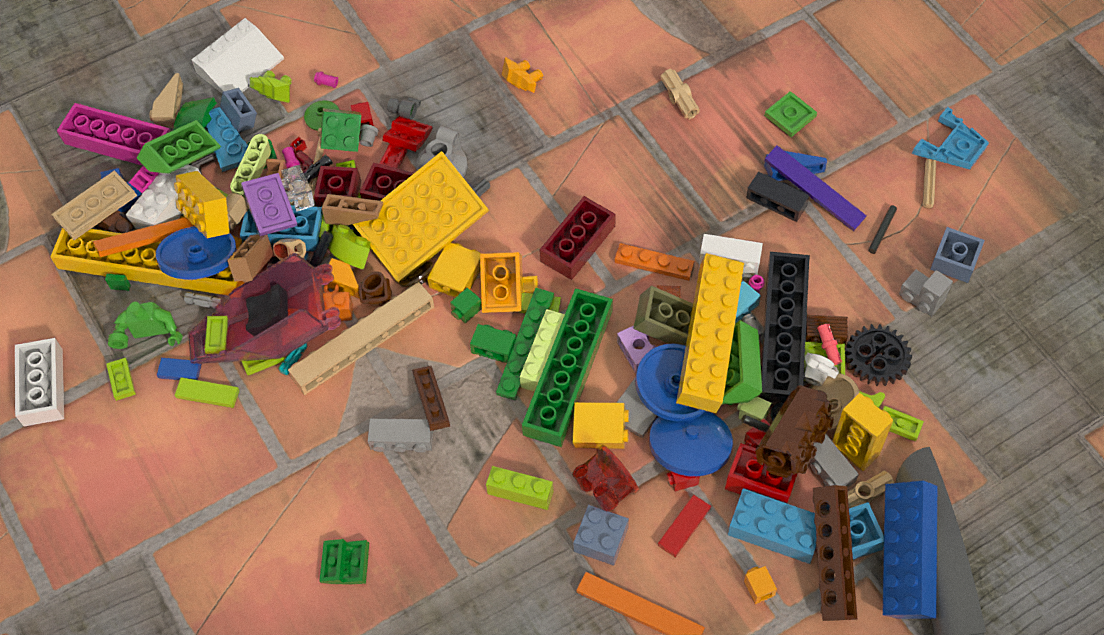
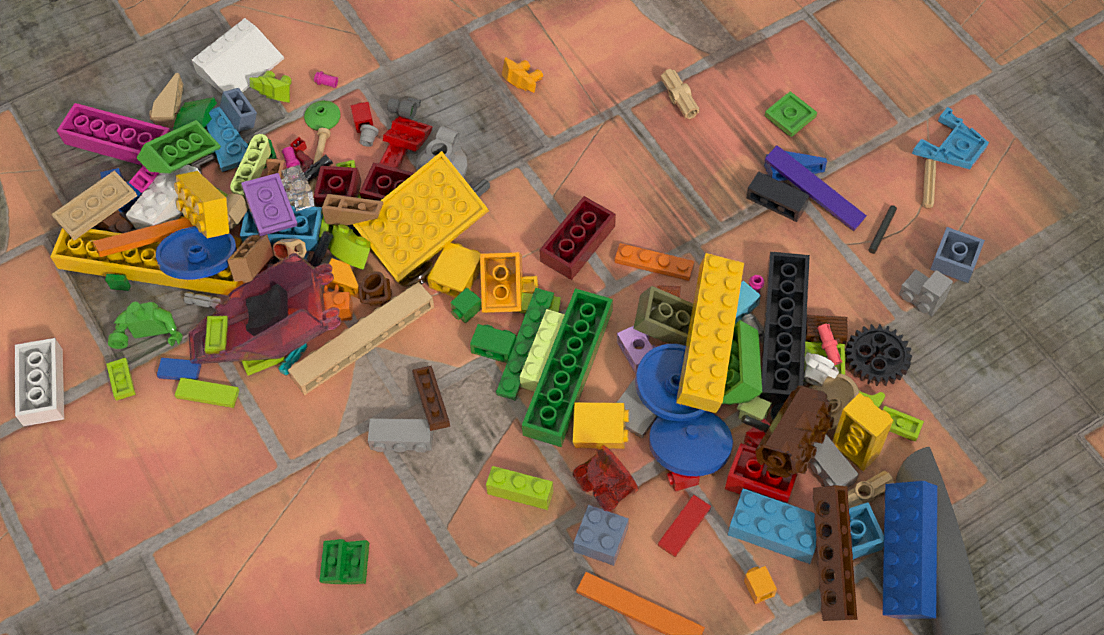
green brick [320,108,361,152] -> none
white brick [698,234,763,283] -> none

